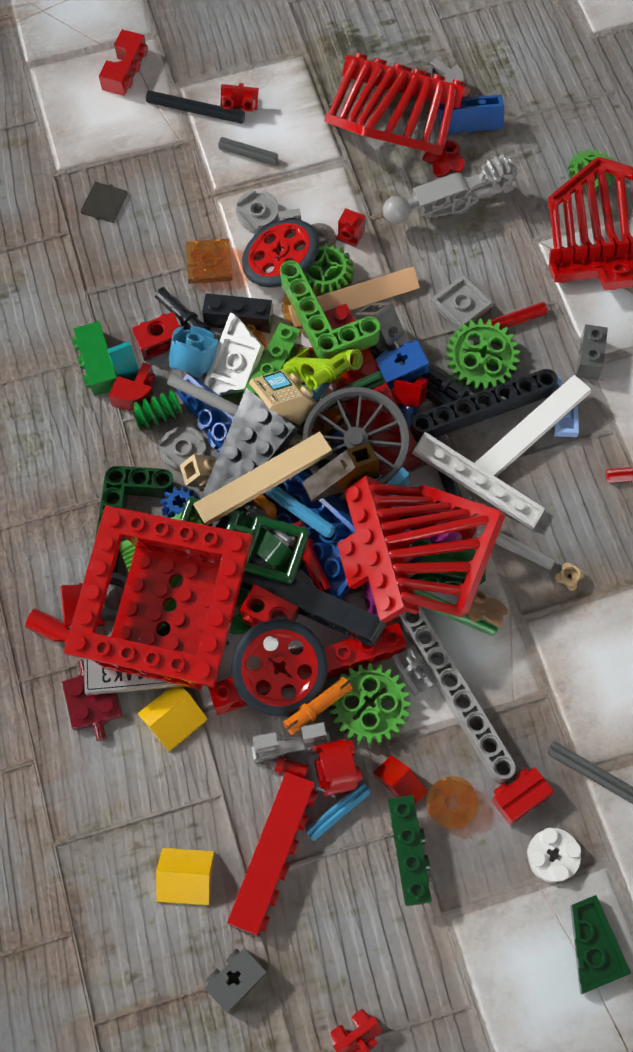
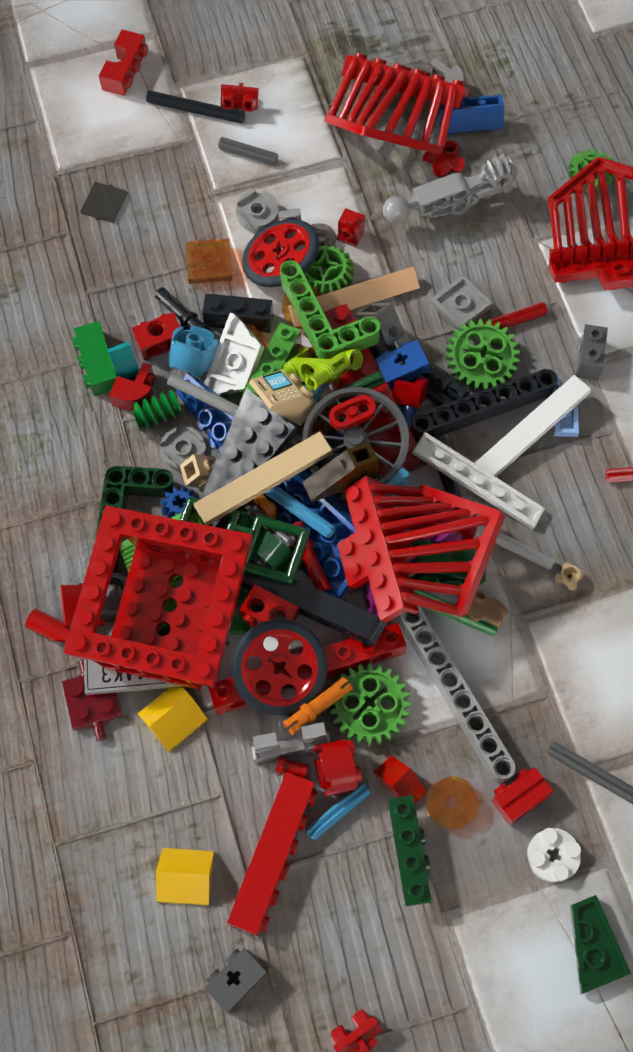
flat silver hips [392,645,437,696] -> none
none -> red plate [329,395,376,430]

